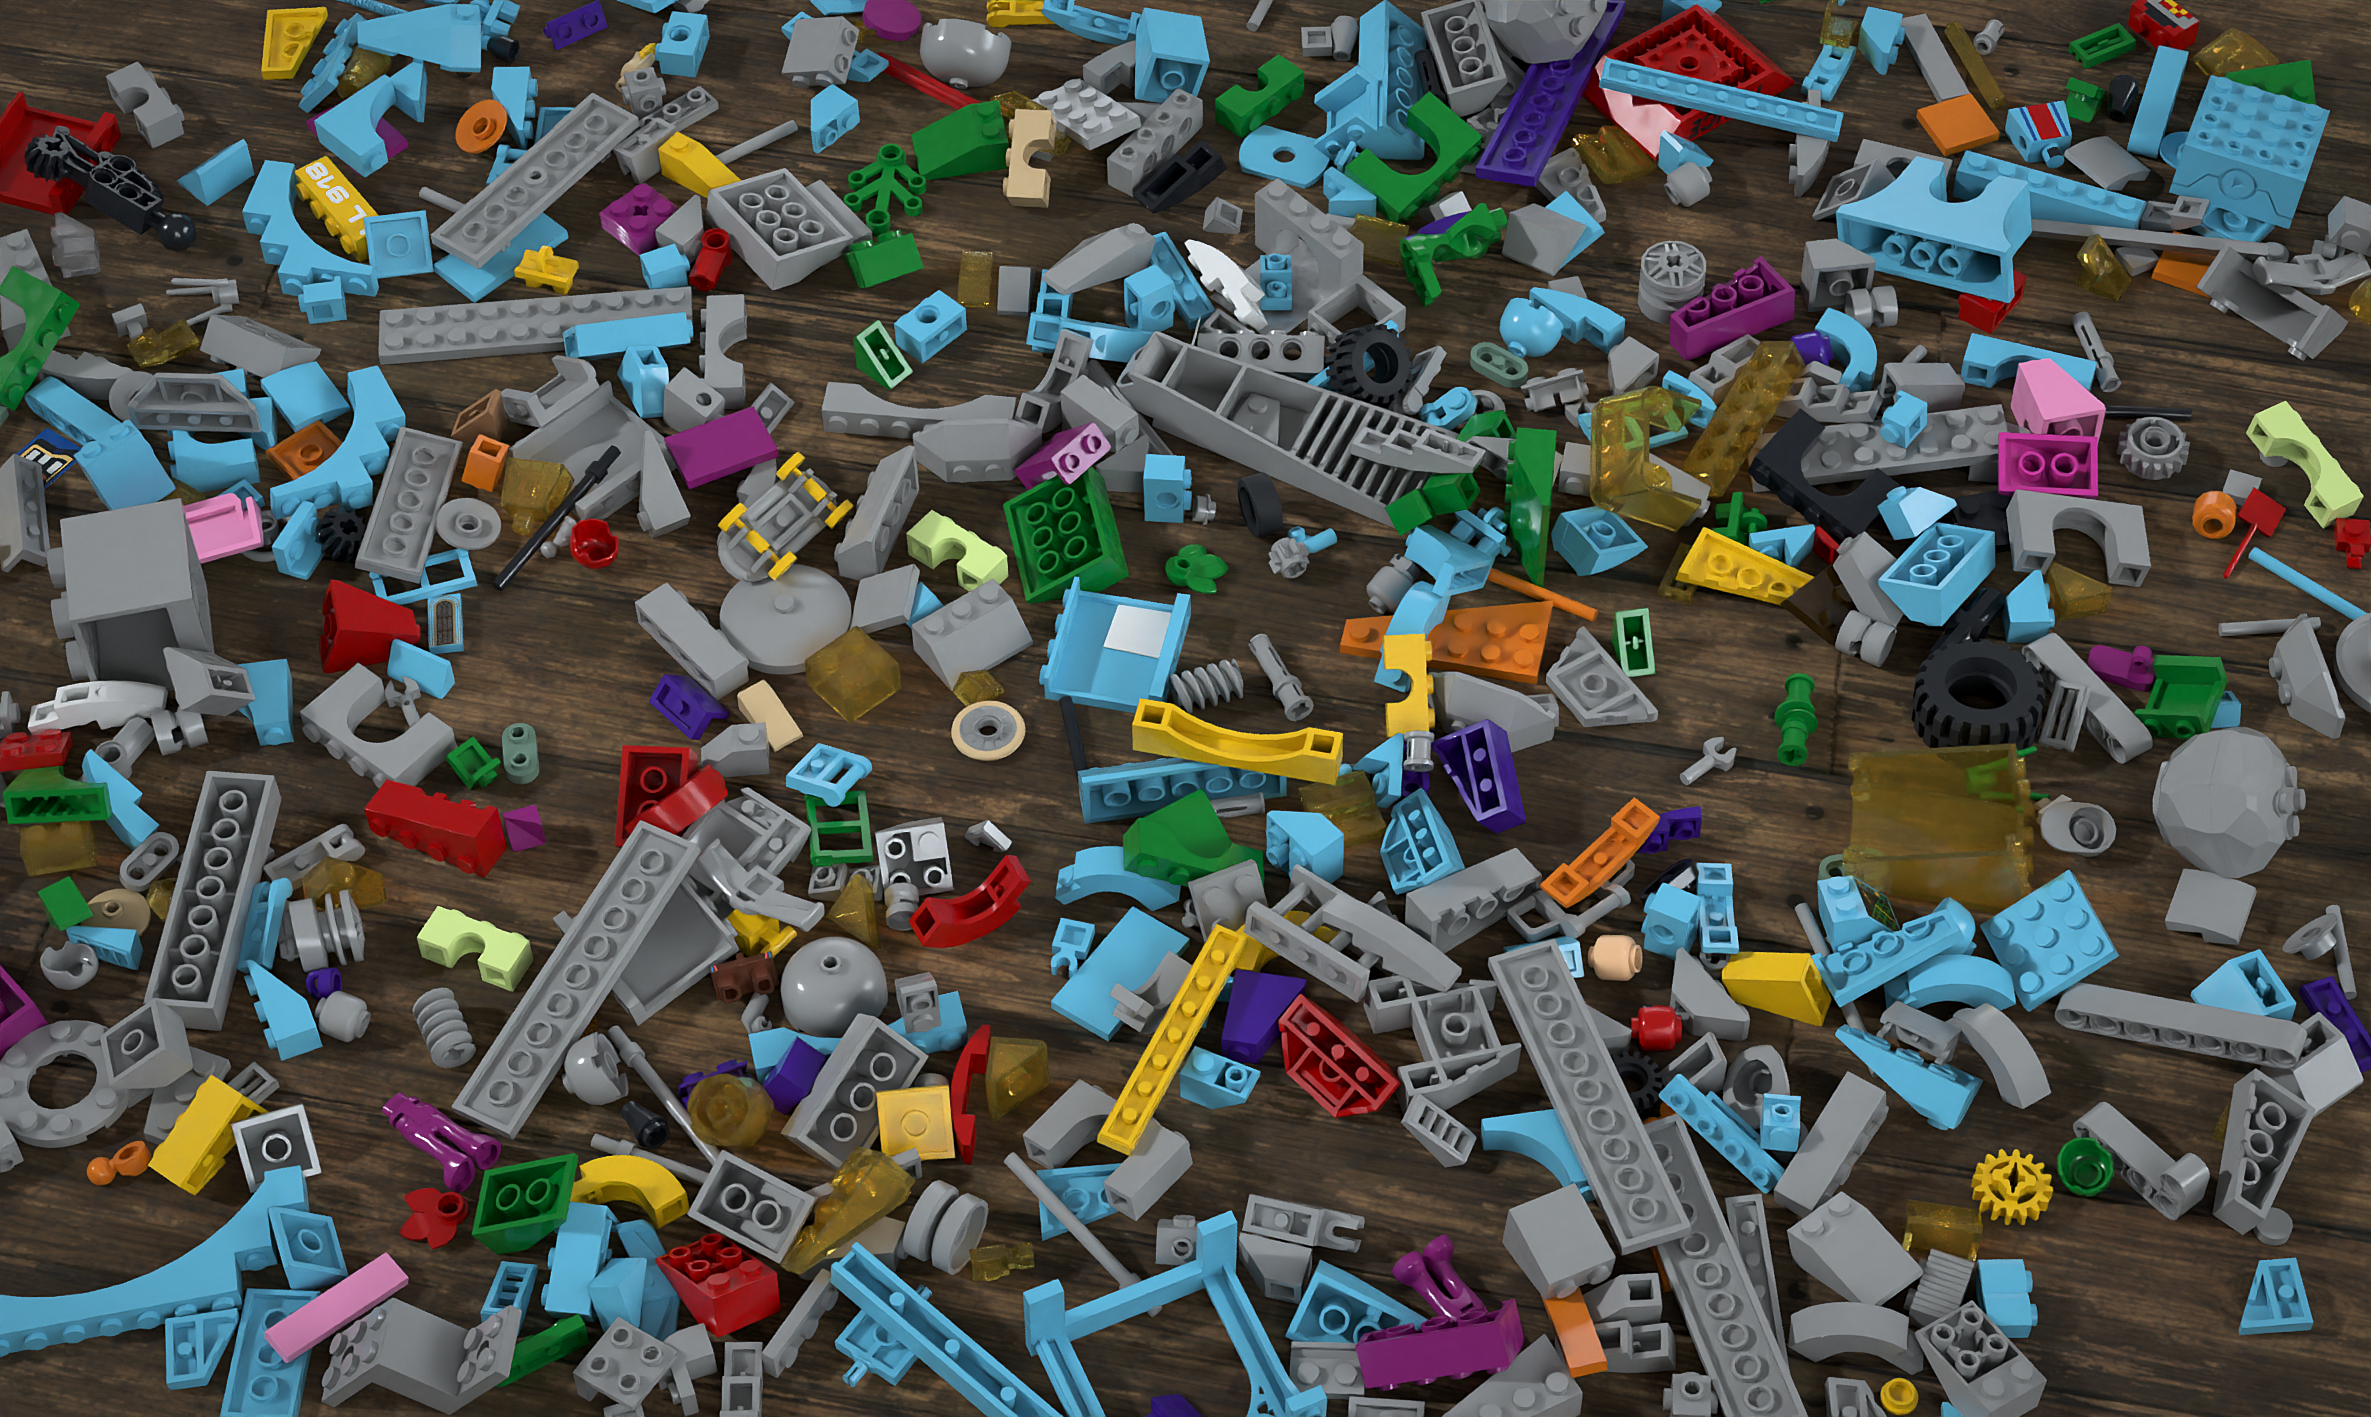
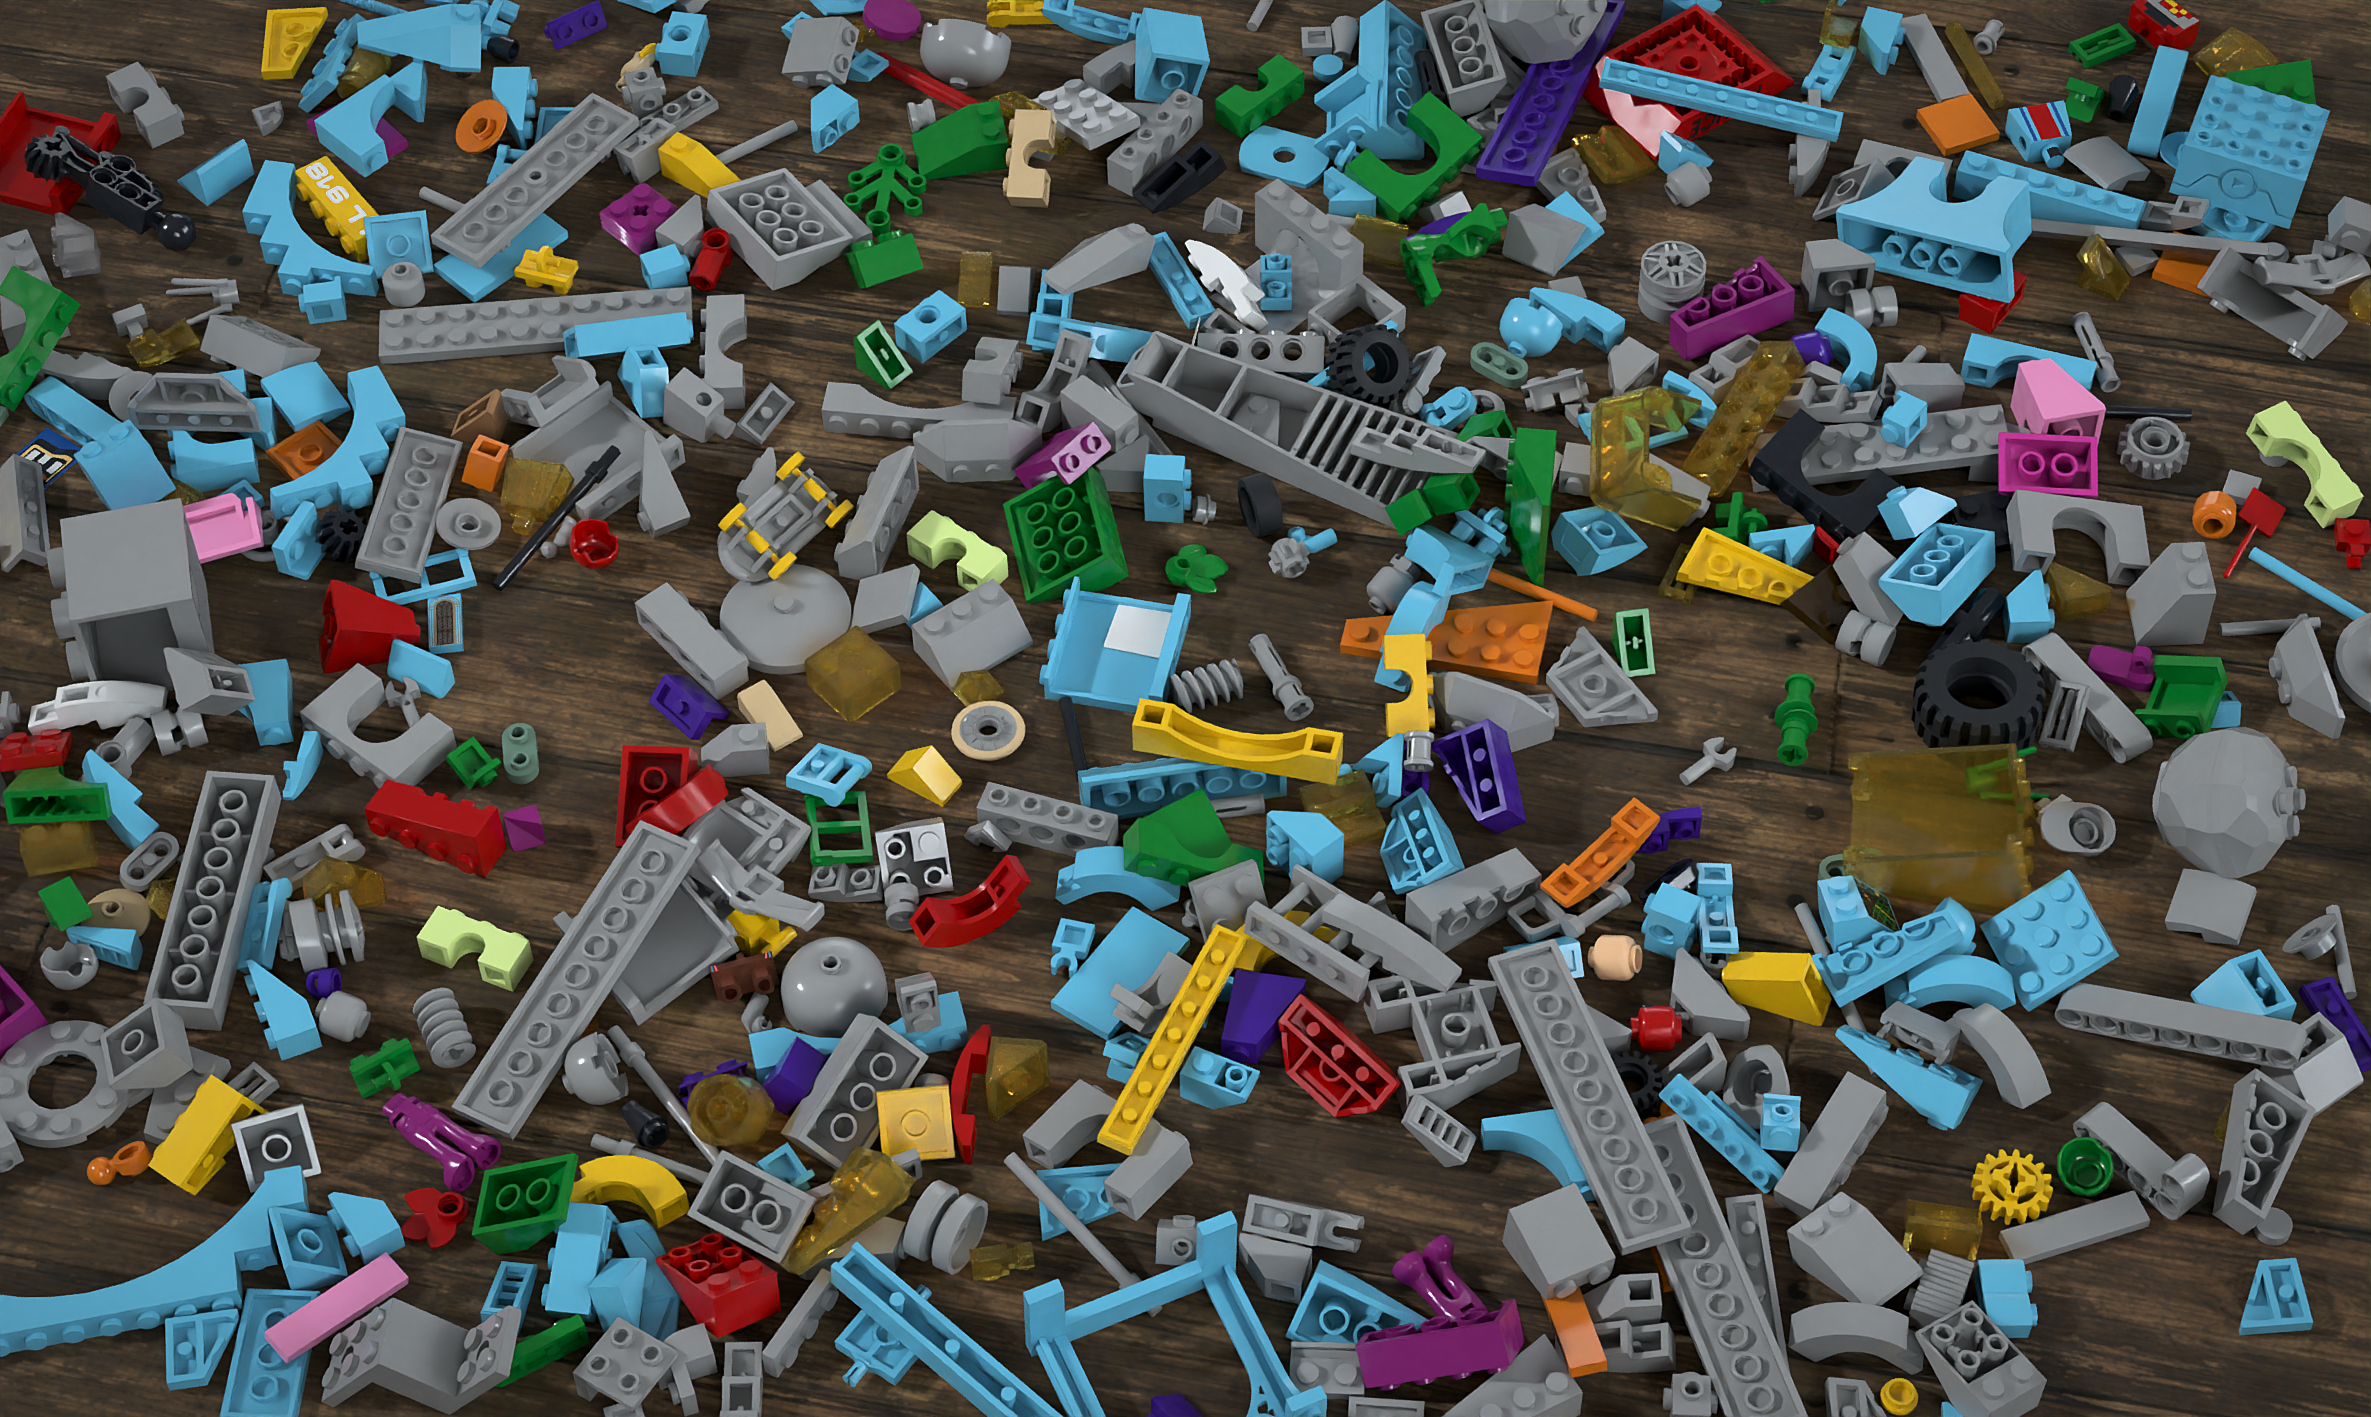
magenta tile [664,406,779,489] -> none
clear yellow slope [826,874,881,950] -> none
medium azure brick [1124,264,1175,332] -> none
none -> light grey tile [252,101,284,136]
none -> medium azure slope [283,731,323,800]
none -> medium azure slope [327,1192,405,1266]
none -> green hips [349,1038,421,1099]
none -> light grey head [382,262,425,308]
none -> medium azure bracket [755,1142,815,1192]
none -> yellow slope [887,745,962,807]
none -> light grey wheel [907,99,936,133]
none -> light grey arch [962,337,1023,405]
none -> light grey brick [976,782,1119,857]
none -> medium azure slope [1103,1032,1151,1084]
none -> medium azure tile [1313,54,1343,83]
none -> light grey tile [1999,1191,2150,1265]
none -> light grey slope [2126,542,2217,646]

